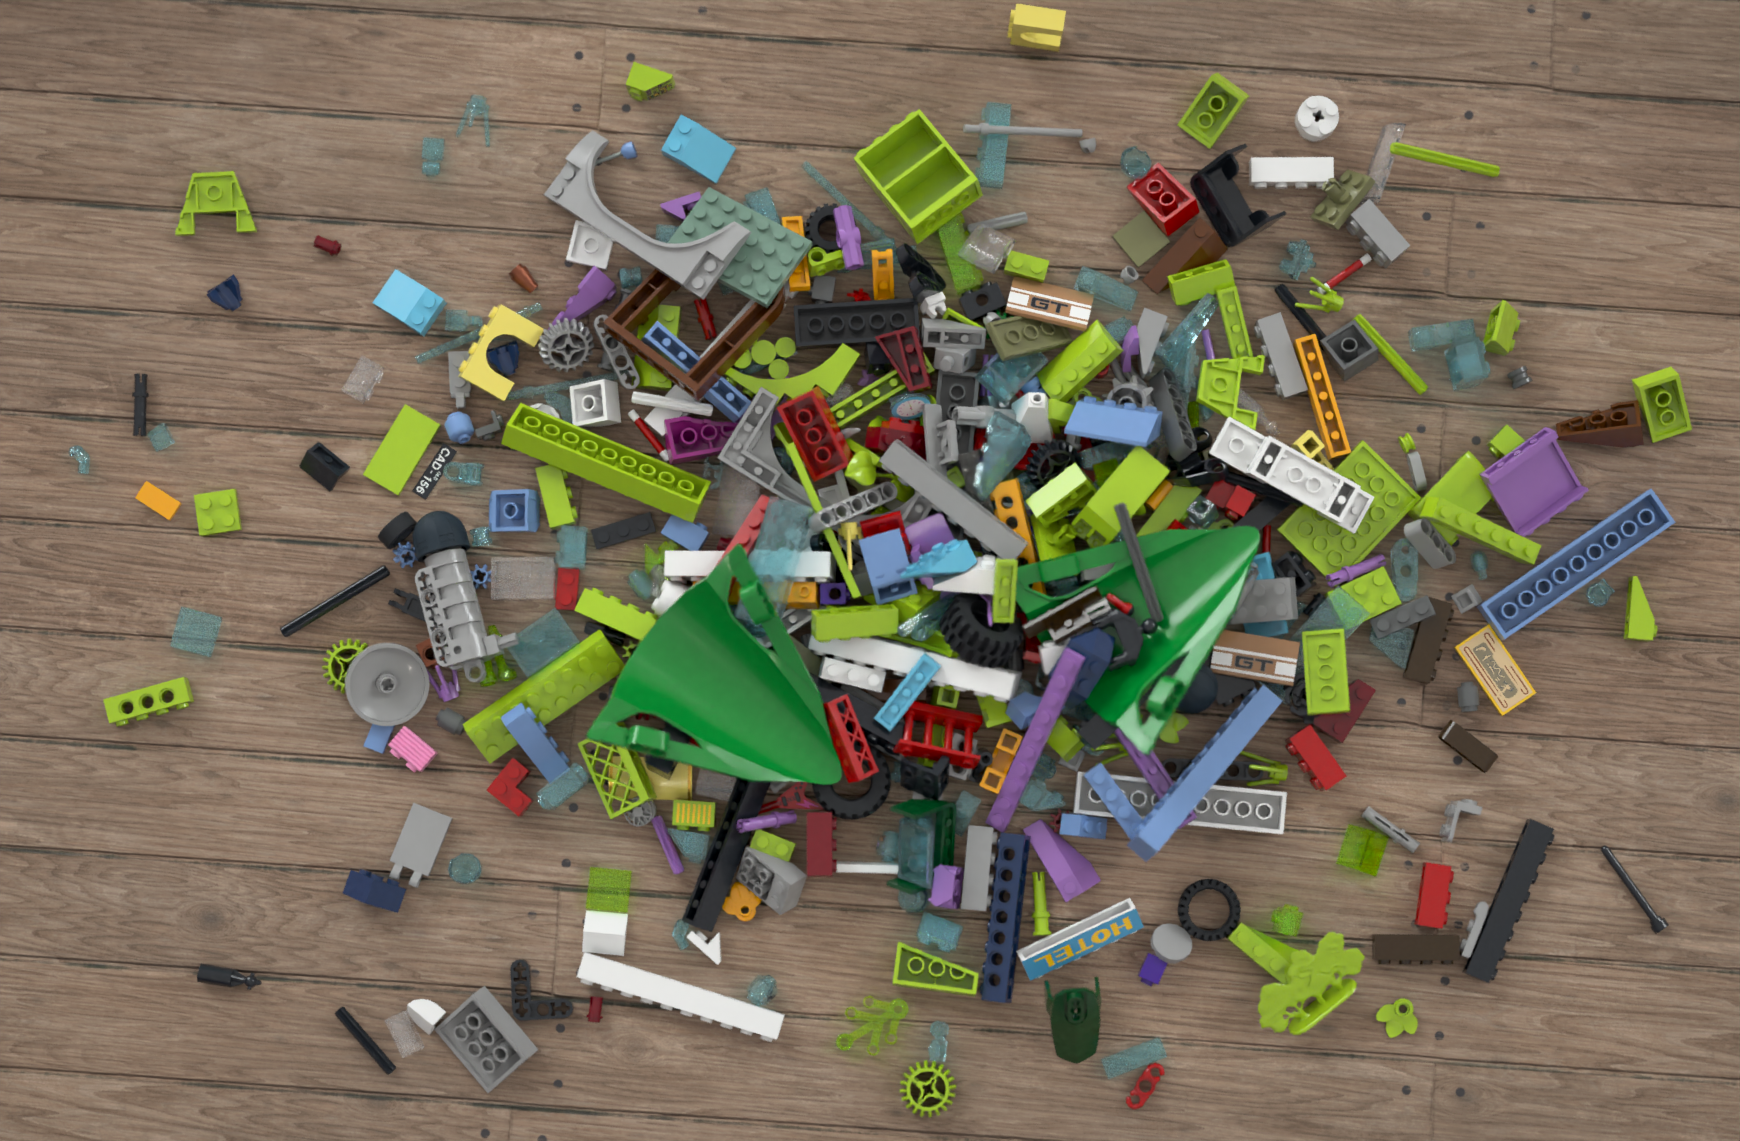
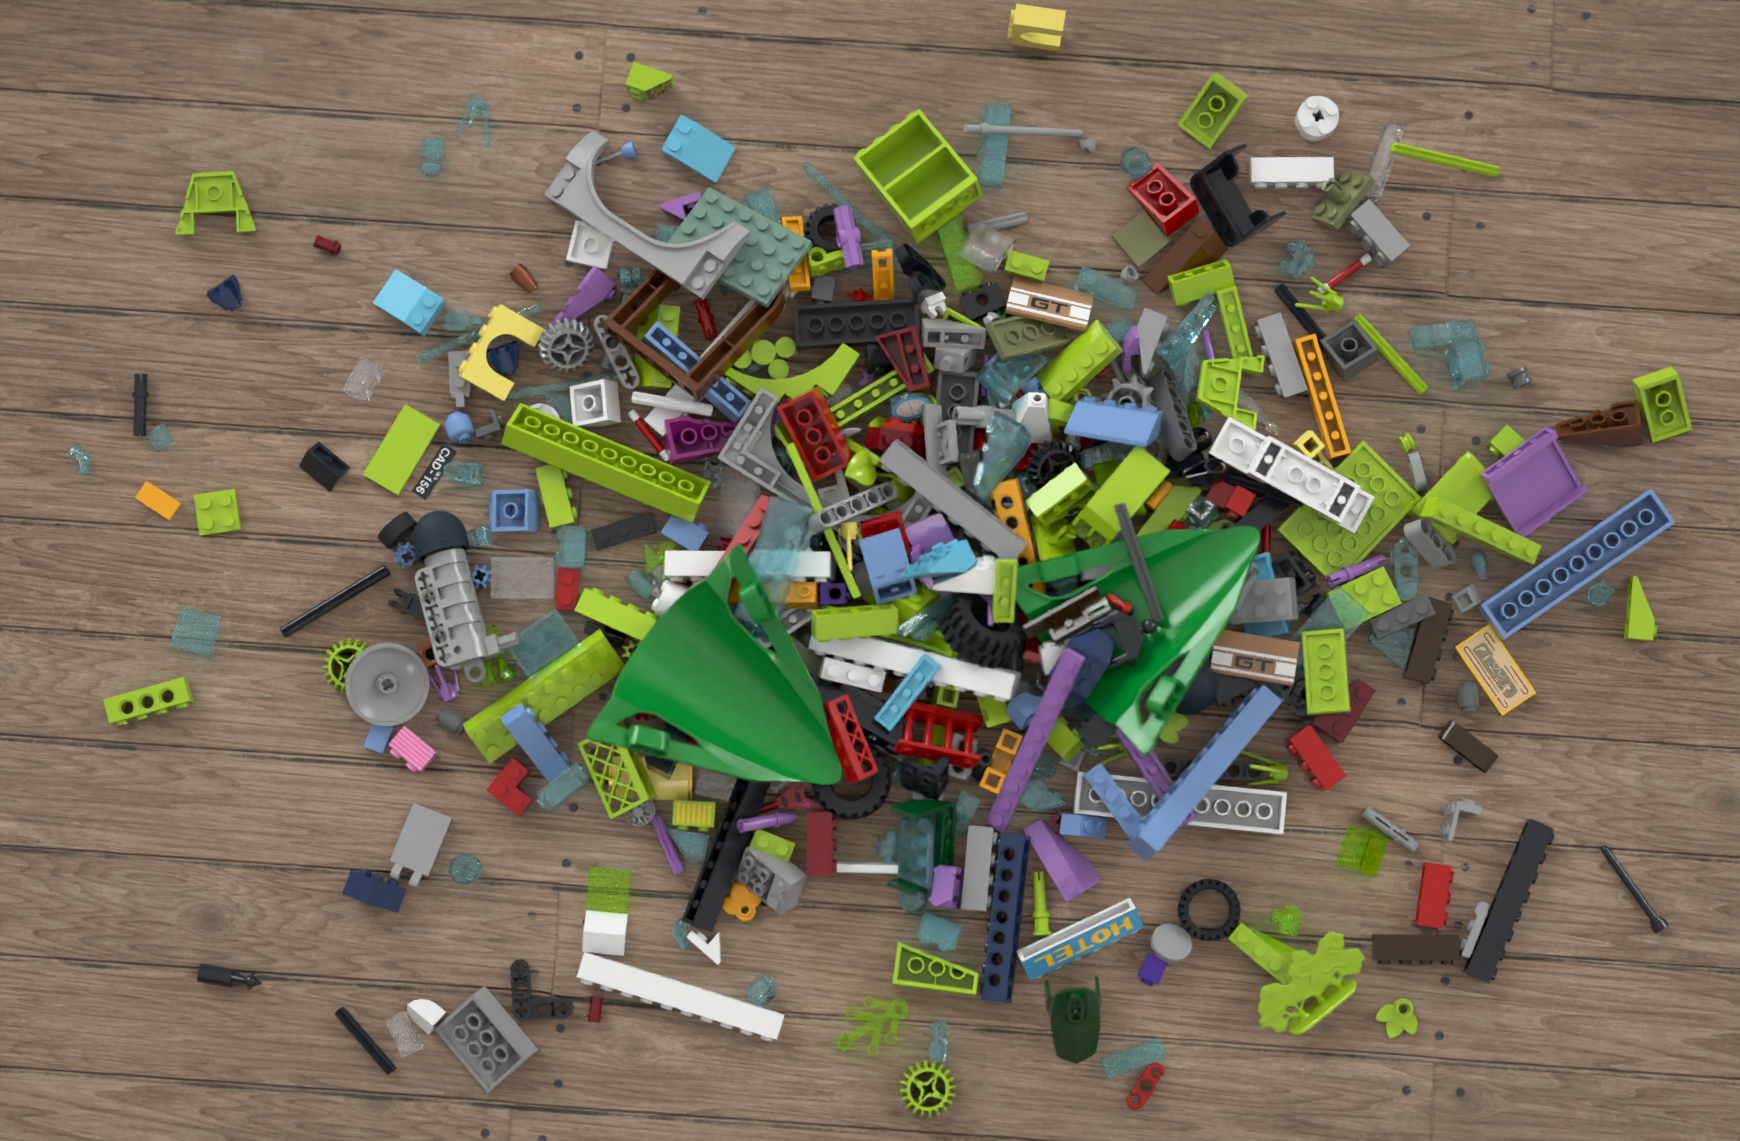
lime slope [1481,300,1520,356] -> none

